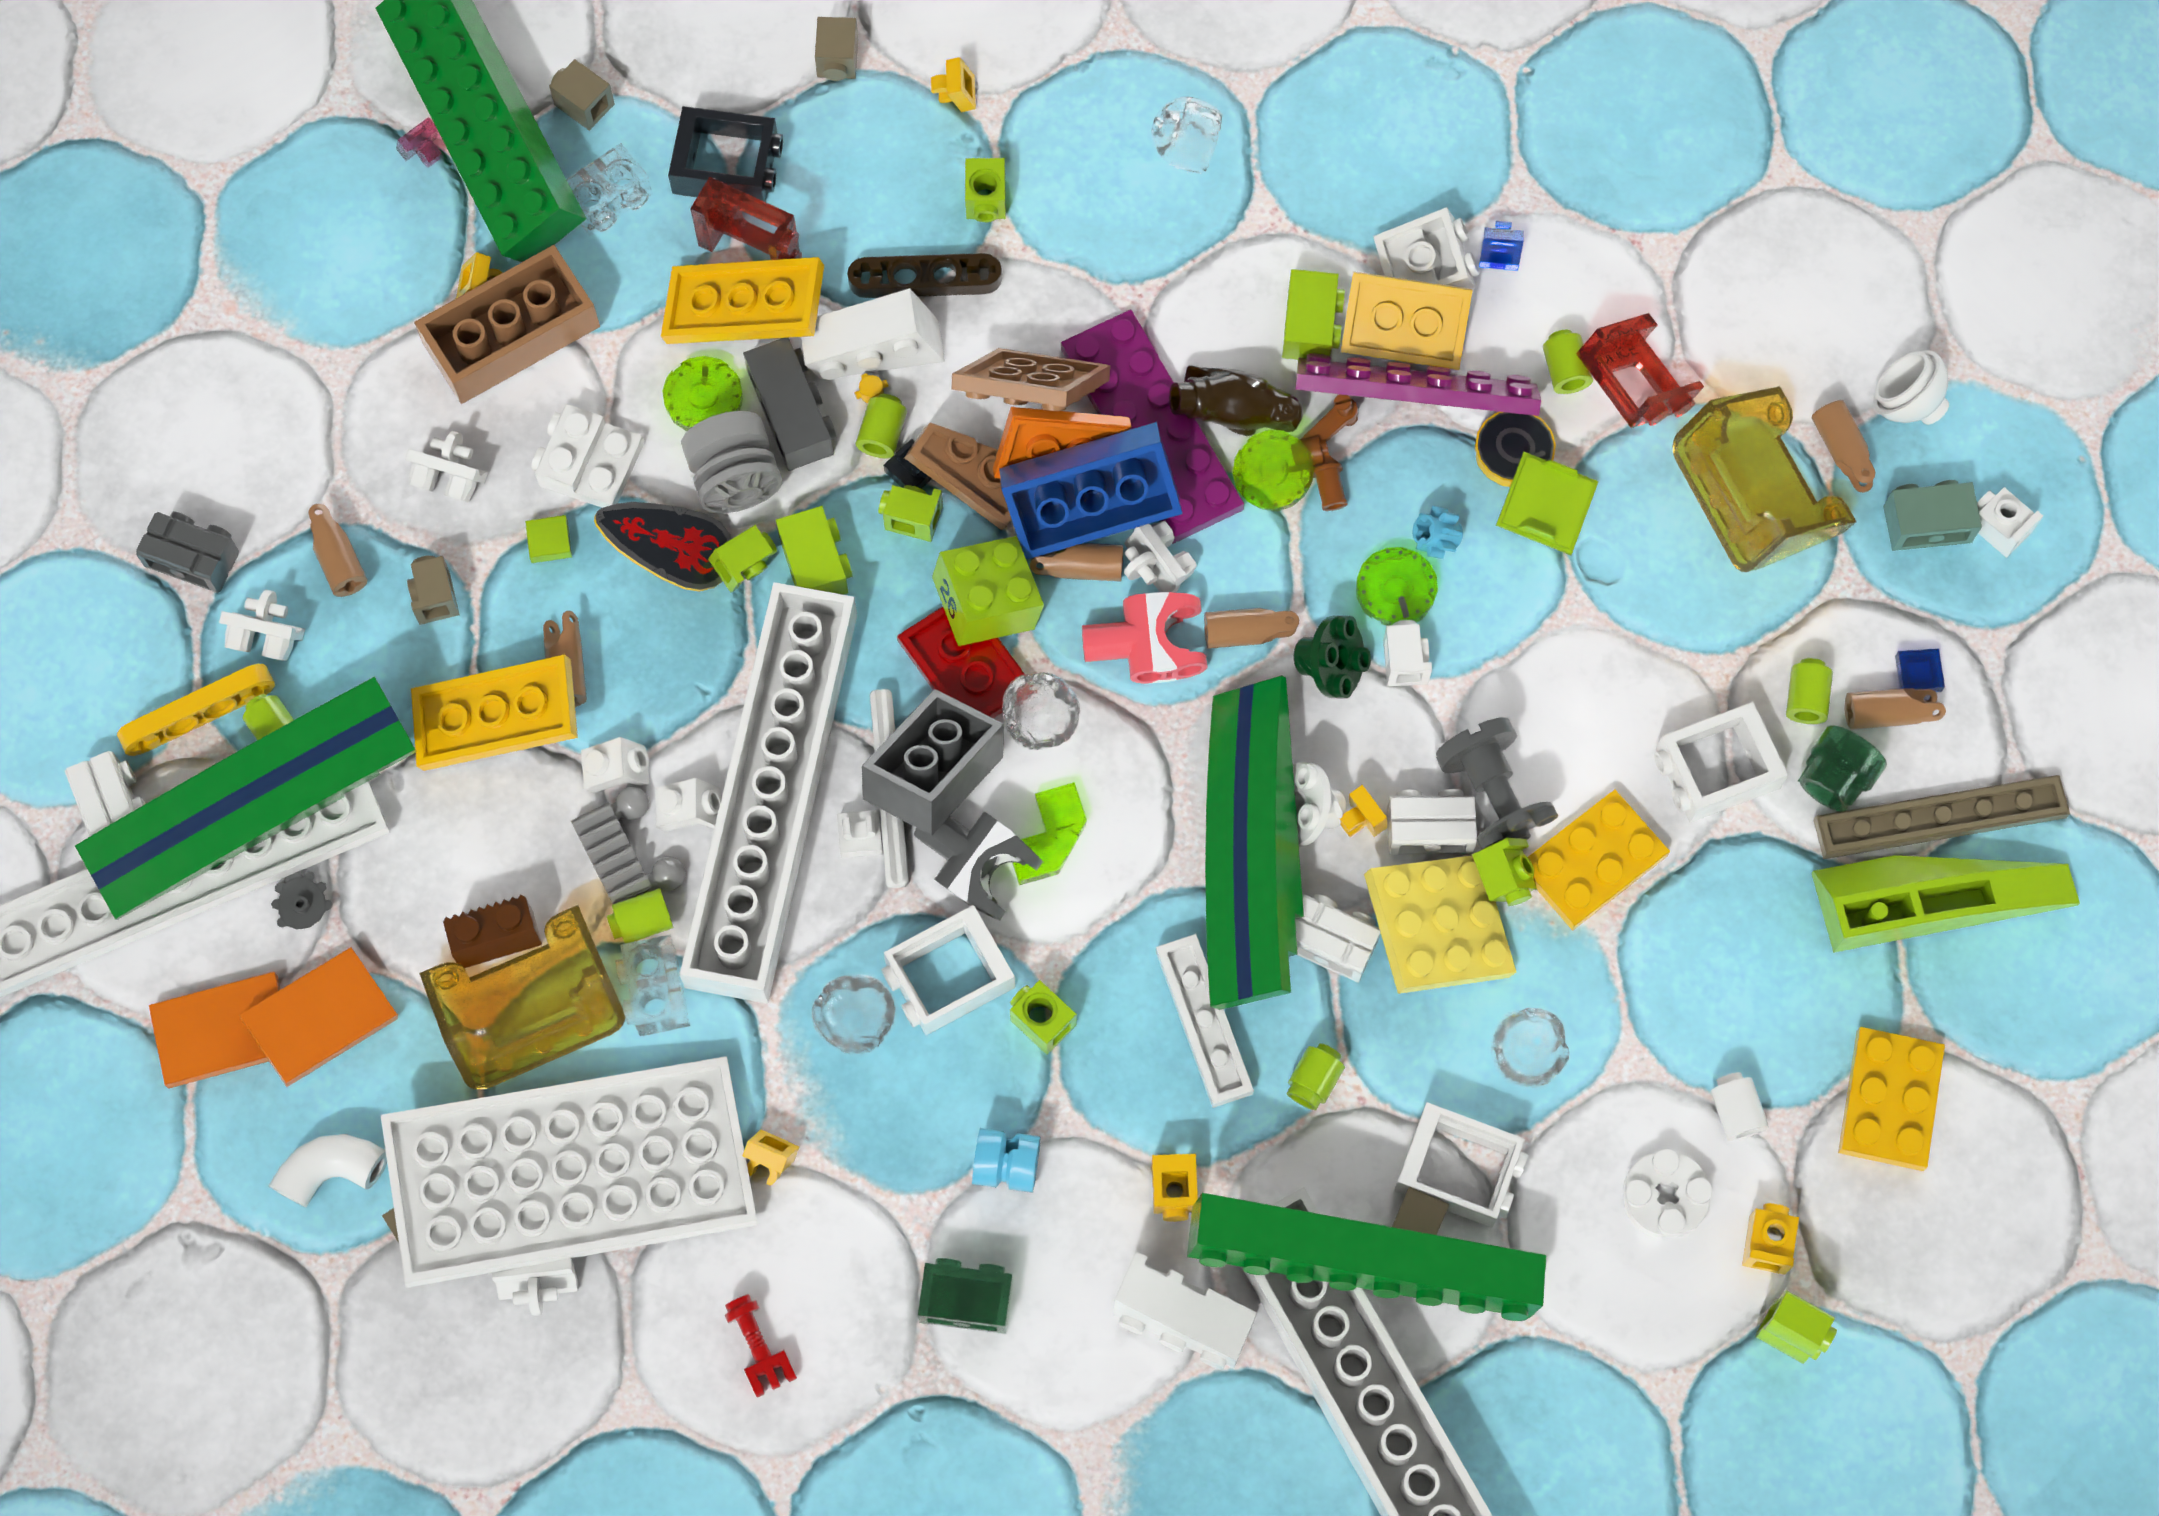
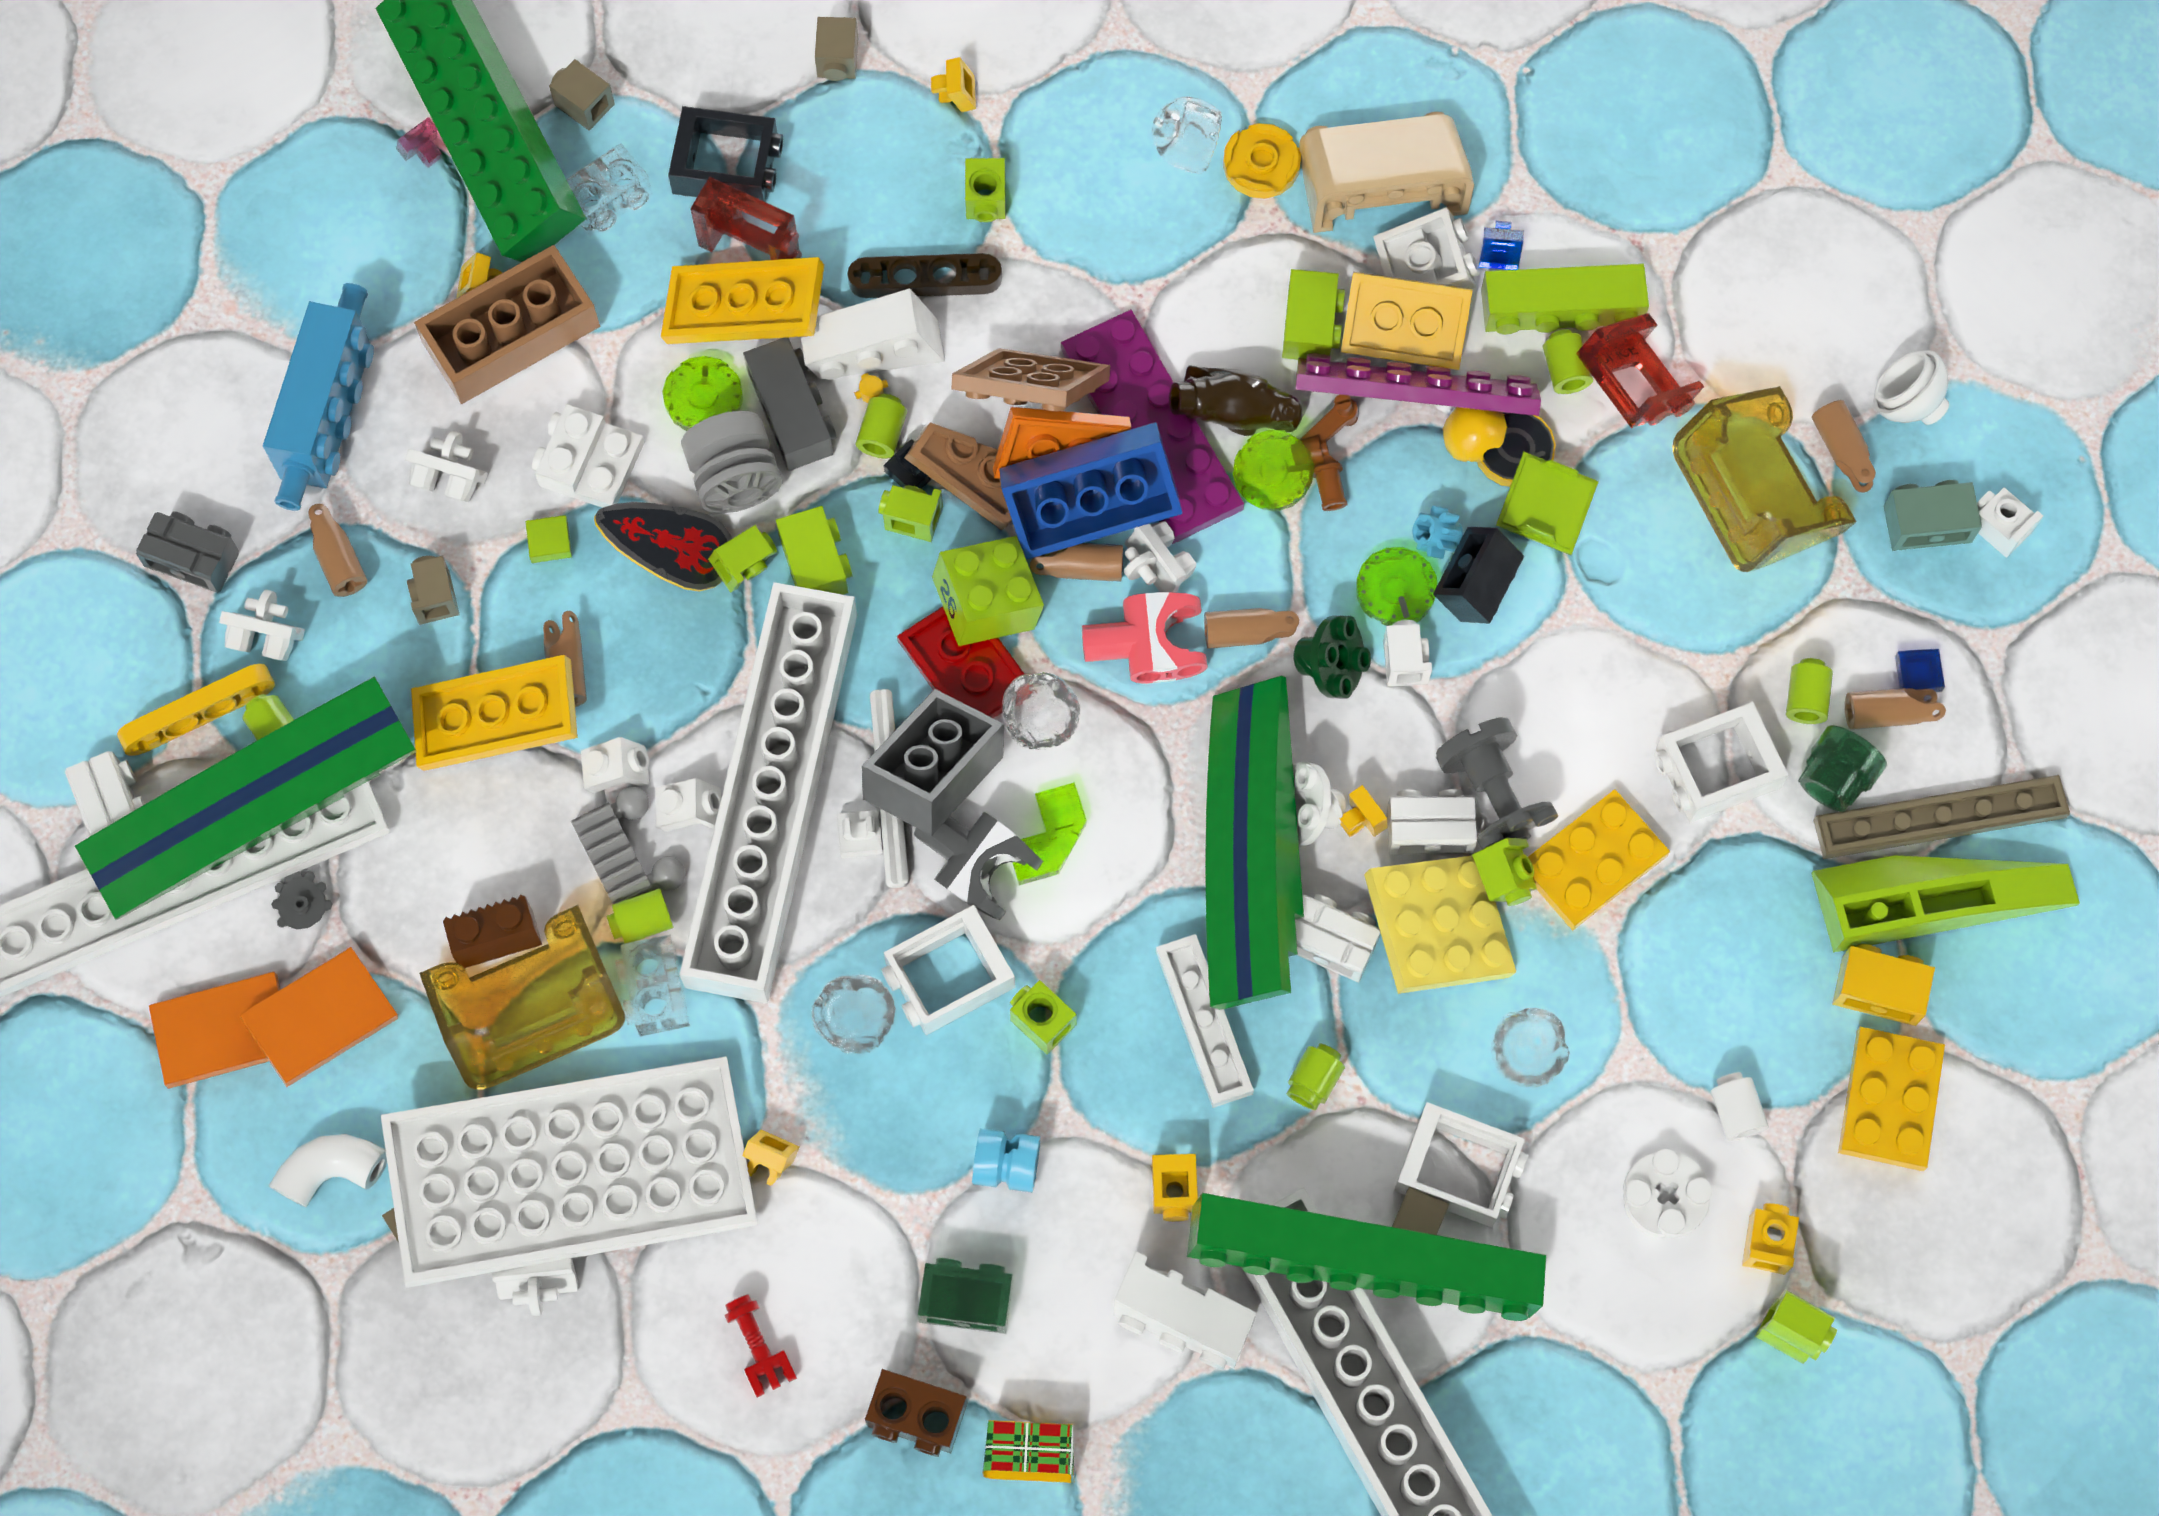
none -> dark azure brick [263,283,374,511]
none -> reddish brown brick [865,1369,968,1457]
none -> piece [982,1420,1074,1483]
none -> yellow tile [1223,123,1301,199]
none -> tan windscreen [1299,112,1474,233]
none -> black brick [1433,527,1524,624]
none -> yellow hair [1443,407,1507,462]
none -> lime brick [1481,263,1649,335]
none -> yellow brick [1832,944,1935,1026]

